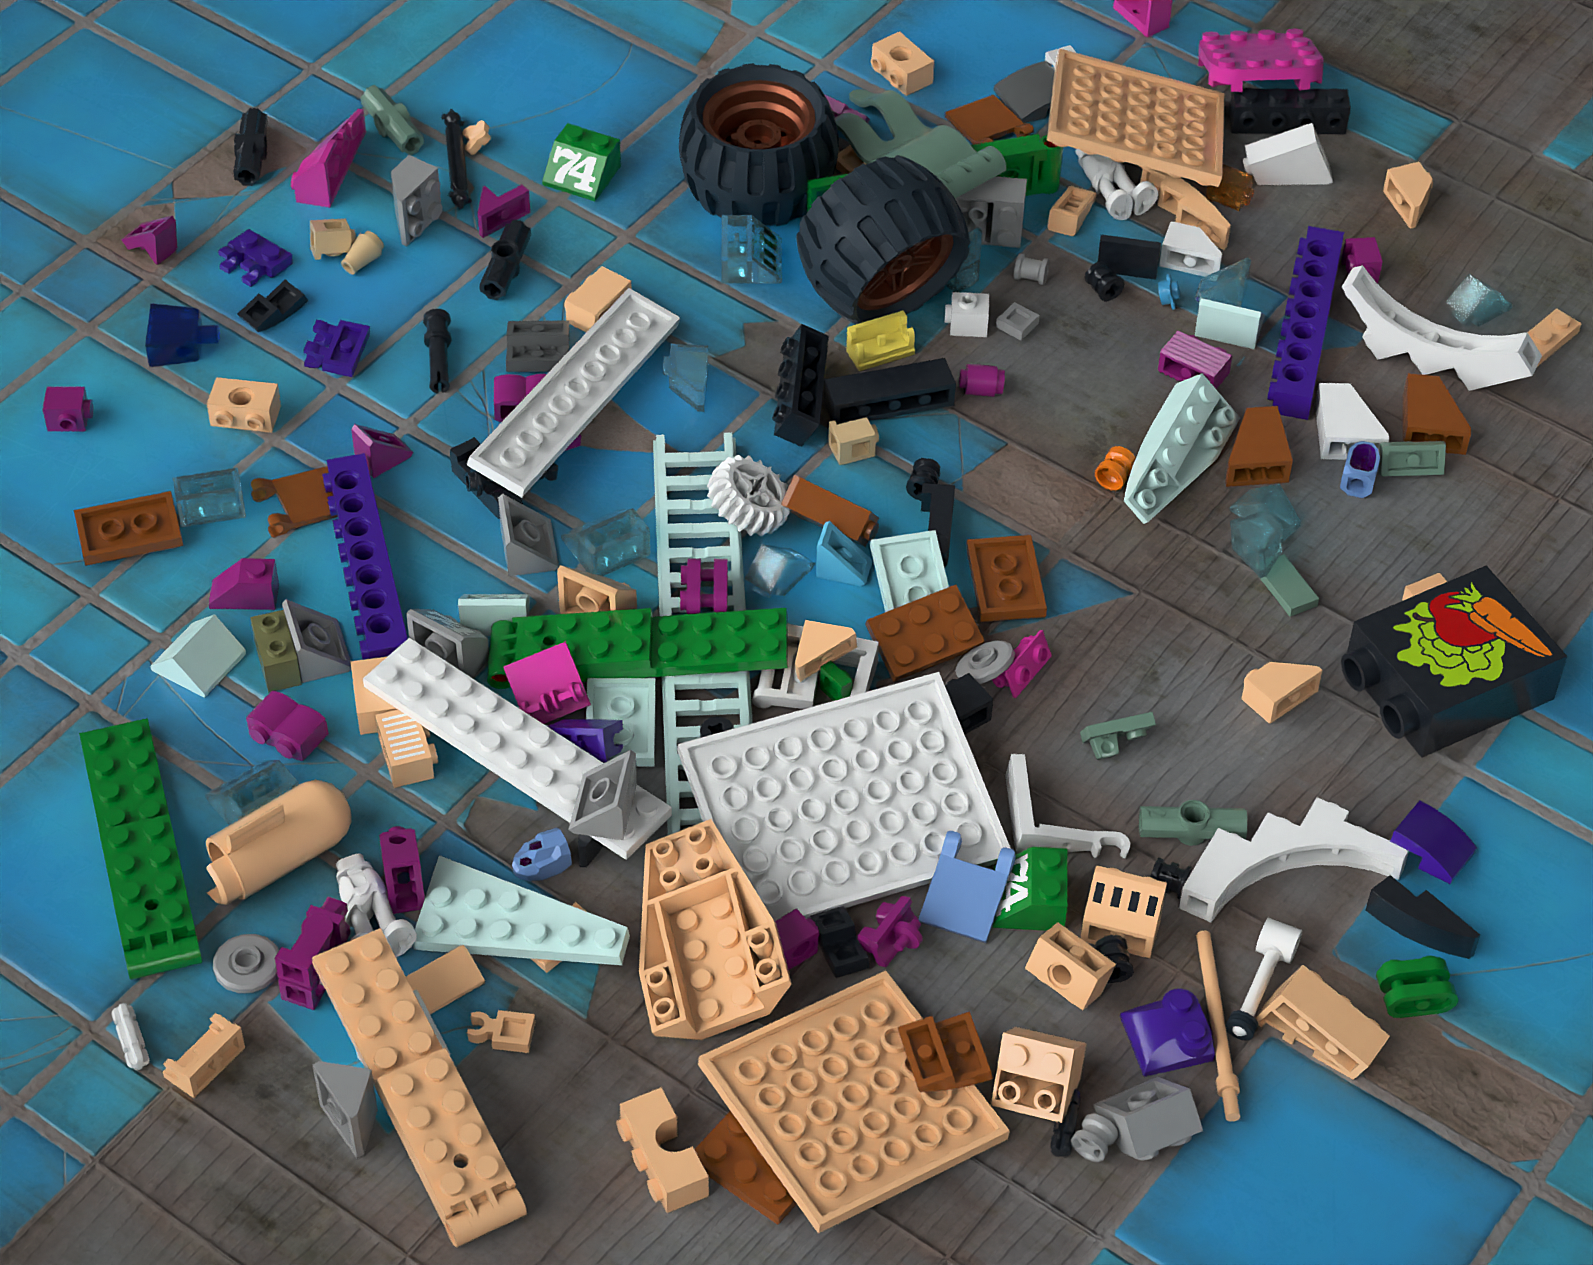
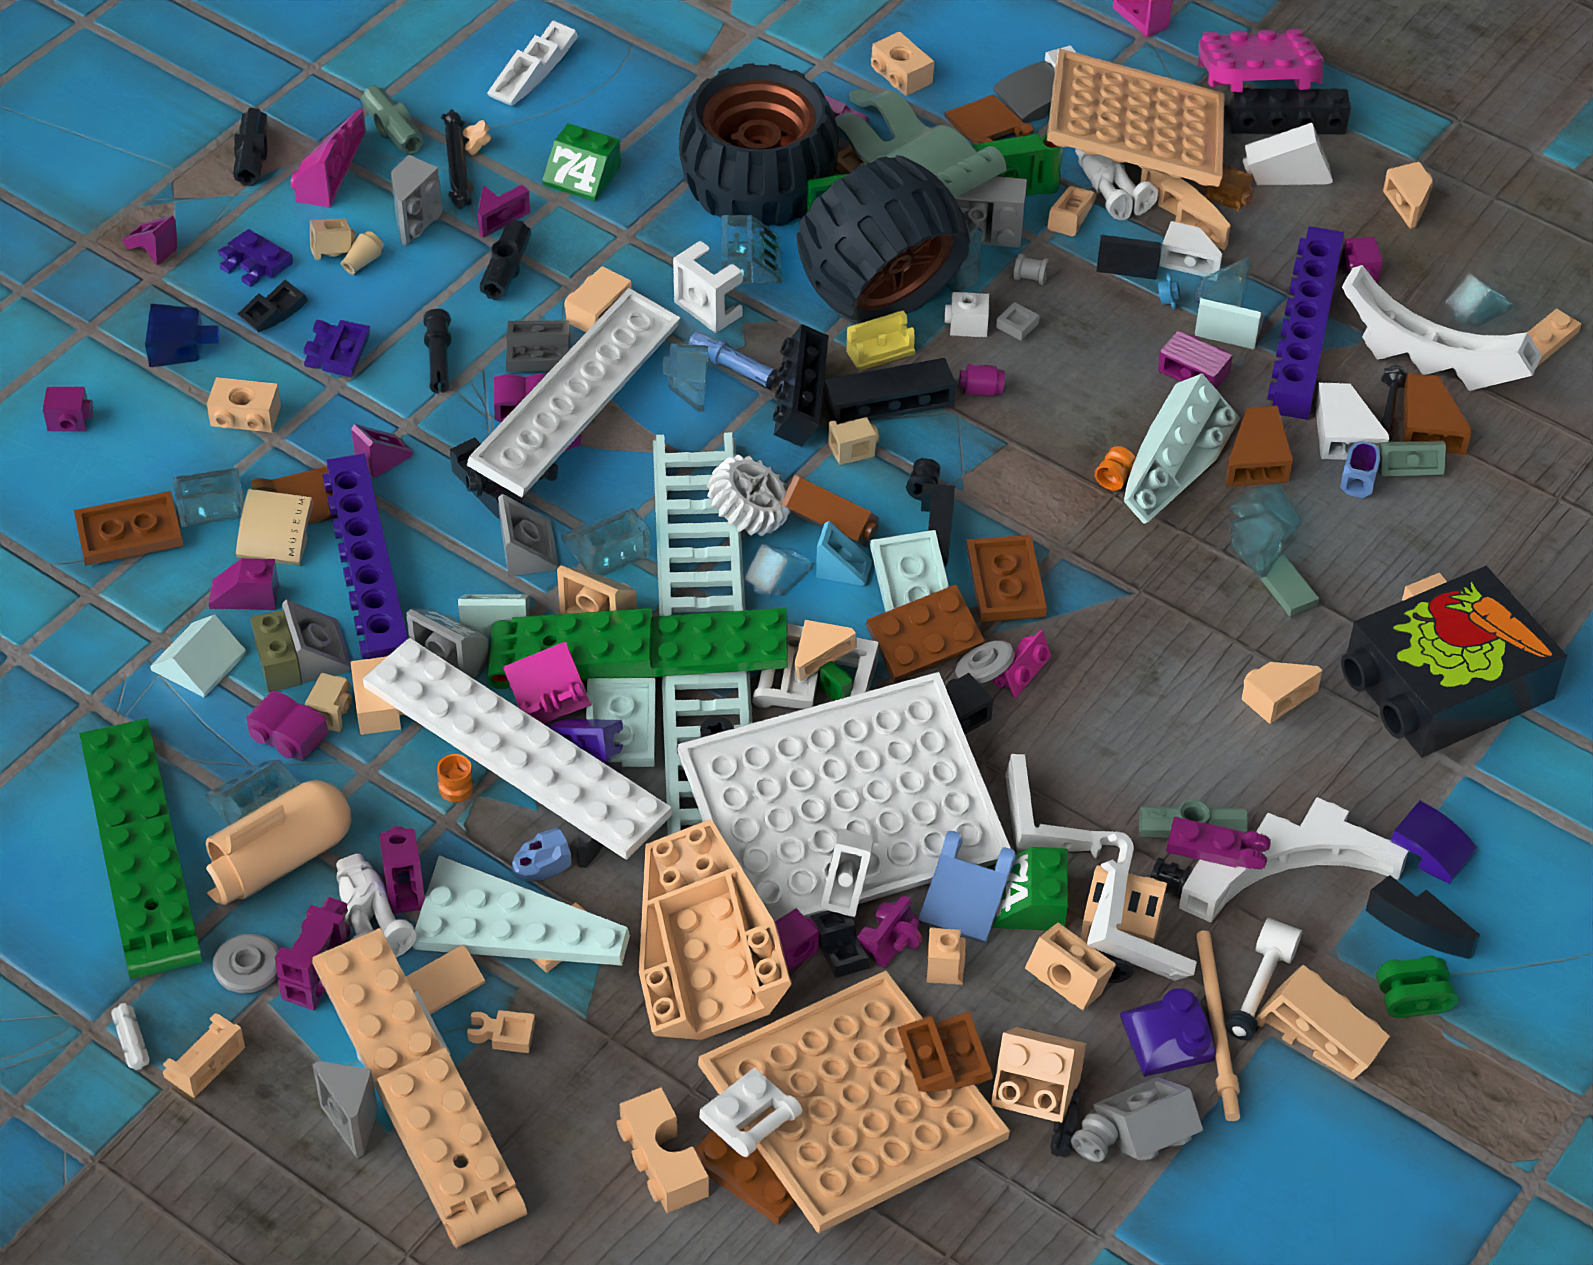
light nougat brick [375,710,438,788] -> none
light grey slope [568,750,637,840] -> none
magenta brick [680,558,728,614] -> none
sand green hinge [1080,712,1156,760] -> none
black bush [1085,261,1125,302] -> none
none -> tan slope [236,489,313,566]
none -> tan brick [305,673,352,732]
none -> orange wheel [437,754,473,803]
none -> white slope [487,21,578,106]
none -> white panel [673,241,743,333]
none -> medium blue pin [688,331,777,388]
none -> white plate [699,1068,802,1157]
none -> white slope [820,828,874,917]
none -> light nougat window [927,928,966,985]
none -> white hinge [1087,832,1197,981]
none -> magenta hinge [1166,817,1271,870]
none -> black piece [1381,365,1408,442]

